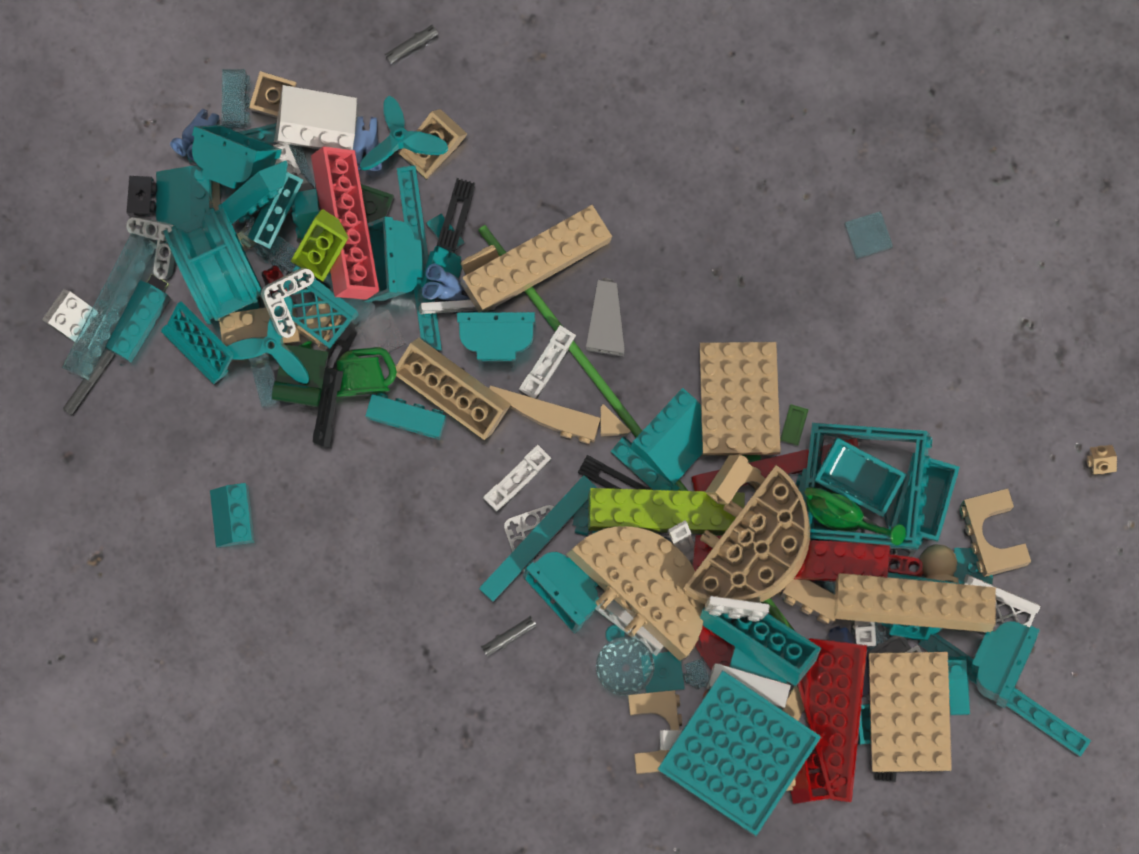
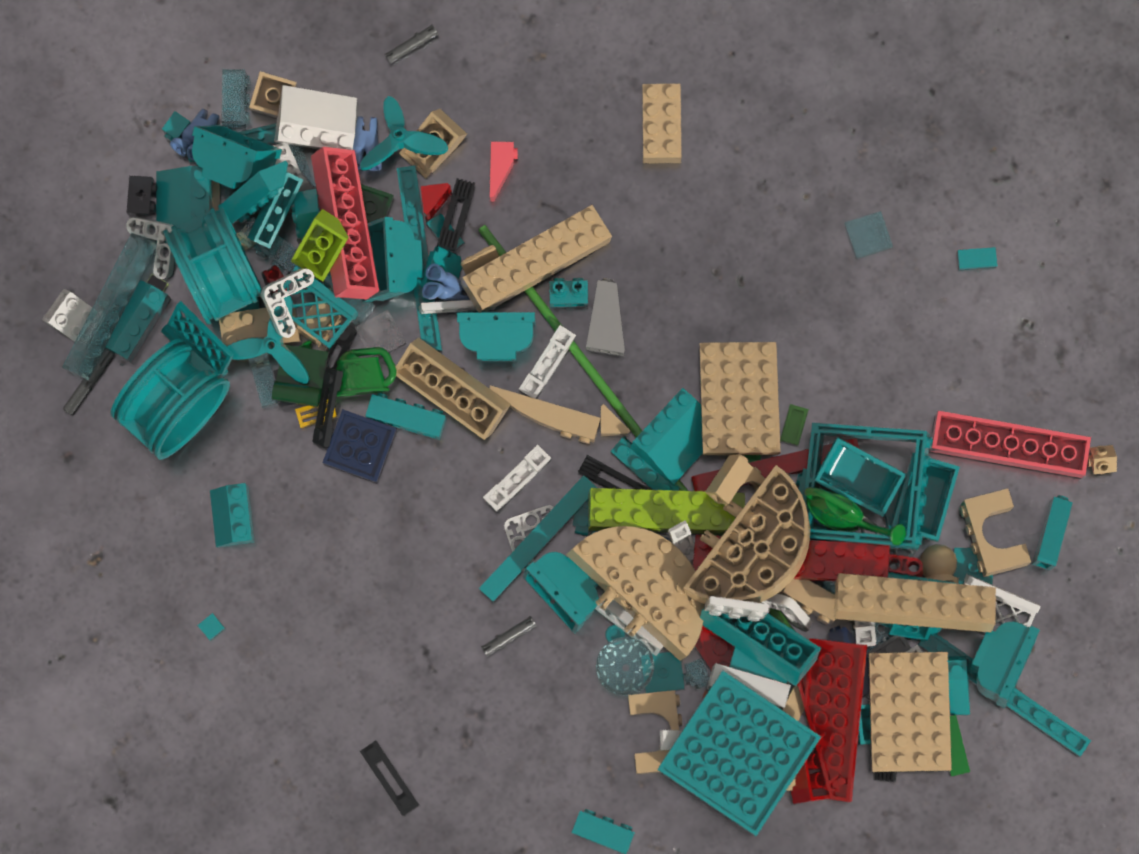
none -> teal wheel [110,339,230,460]
none -> teal brick [162,111,191,142]
none -> teal tile [197,613,225,641]
none -> yellow tile [295,400,338,428]
none -> dark blue plate [322,409,397,483]
none -> black container [360,740,419,816]
none -> red slope [421,183,452,222]
none -> coral slope [490,142,518,202]
none -> teal brick [549,278,588,307]
none -> teal brick [571,809,635,854]
none -> tan brick [642,84,681,163]
none -> white beam [760,594,813,631]
none -> coral brick [930,411,1091,478]
none -> green tile [949,715,970,777]
none -> teal tile [957,247,998,270]
none -> teal slope [1032,495,1073,570]

